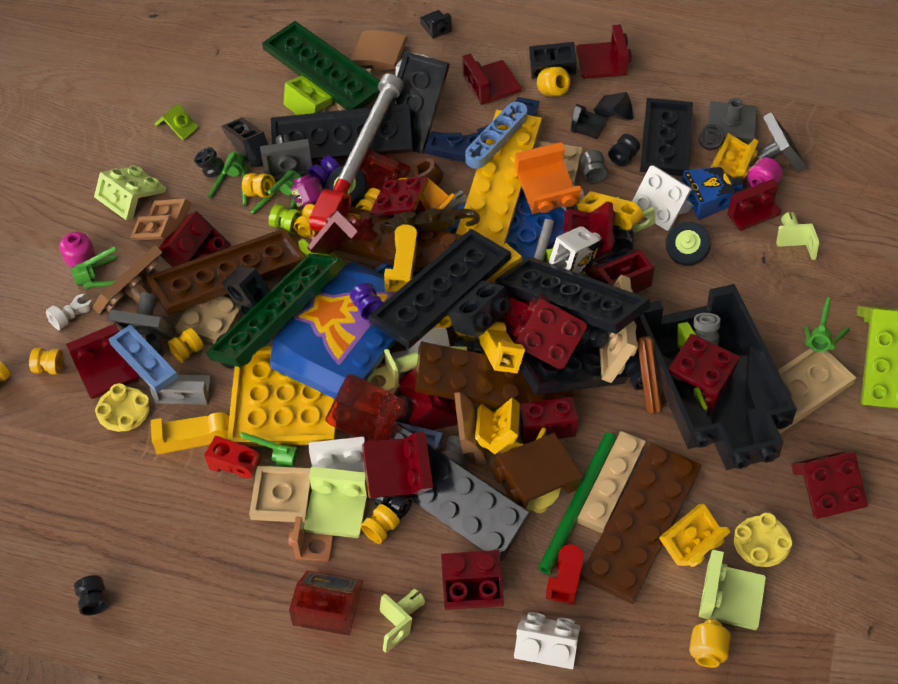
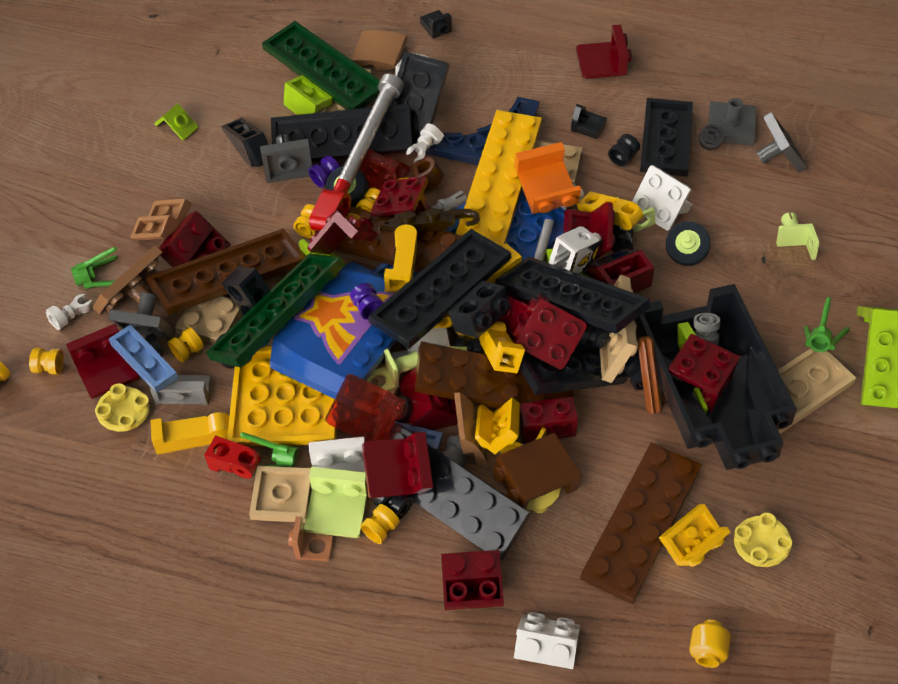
dark pink head [59,232,95,267] -> none
black wheel [74,575,109,616] -> none
yellowish green bracket [94,165,166,220] -> none
black wheel [194,147,224,177] -> none
bright green plant [208,152,249,206] -> none
yellow wheel [242,173,275,198] -> none
bright green plant [251,170,301,214] -> none
lime wheel [268,204,301,234] -> none
clear red slope [289,570,363,636] -> none
magenta head [290,174,324,208] -> none
yellowish green bracket [380,589,425,653] -> none
light orange bracket [423,177,455,209] -> none
dark red bracket [462,53,521,105] -> none
medium blue beam [465,102,527,169] -> none
black brick [529,42,577,79] -> none
yellow head [537,67,570,97] -> none
green piece [538,433,617,575] -> none
red leg [546,544,584,605] -> none
tan plate [577,431,646,533] -> none
dark grey wheel [580,150,608,184] -> none
black tile [593,92,633,121] -> none
blue torso [682,167,743,220] -> none
yellowish green bracket [698,550,766,630] -> none
yellow bracket [710,133,758,179] -> none
dark red bracket [727,179,781,231] -> none
dark pink head [747,157,783,187] -> none
dark red bracket [791,451,868,519] -> none
none -> white piece [406,124,444,162]

